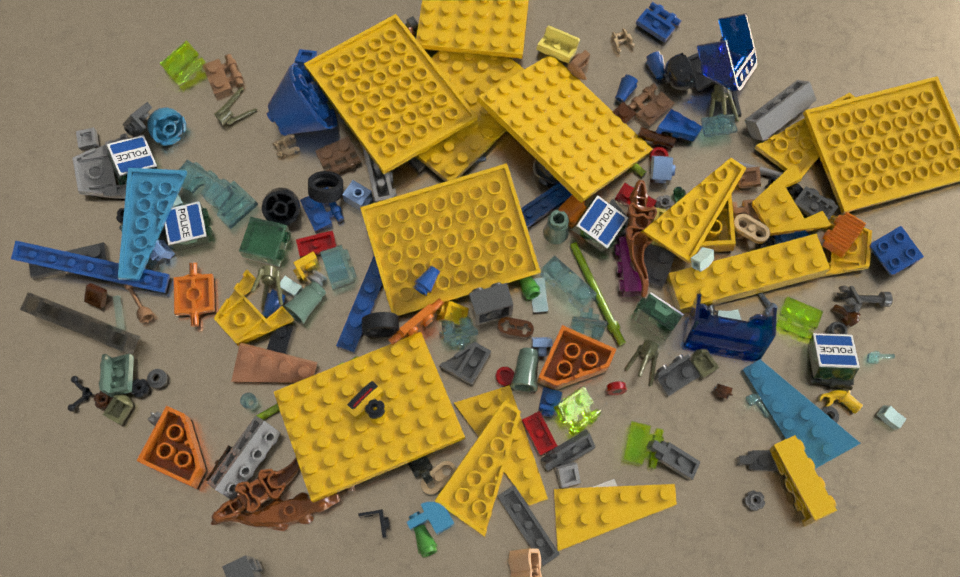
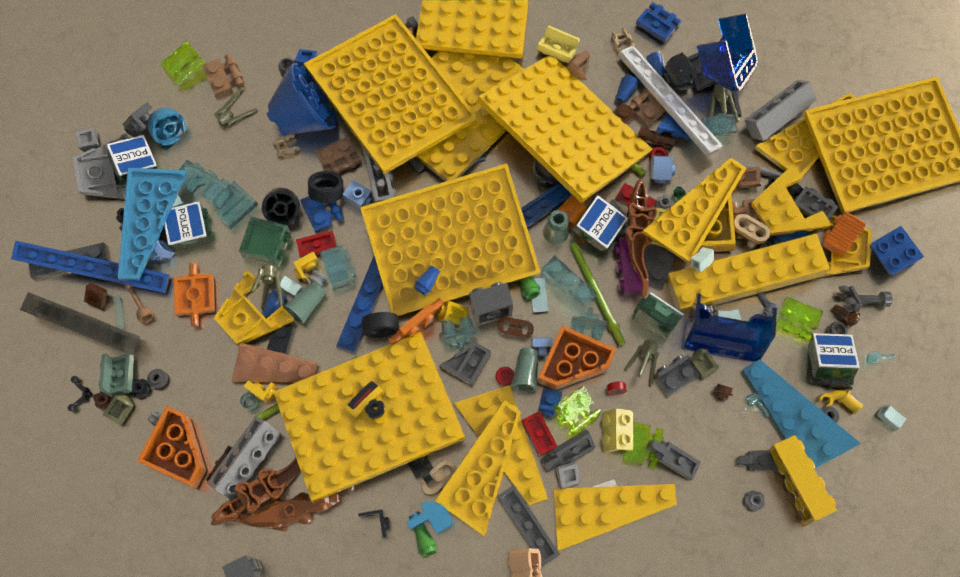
none -> yellow bracket [243,380,277,404]
none -> dark grey plate [278,58,294,75]
none -> light yellow bracket [602,408,633,452]
none -> white tile [618,45,723,157]

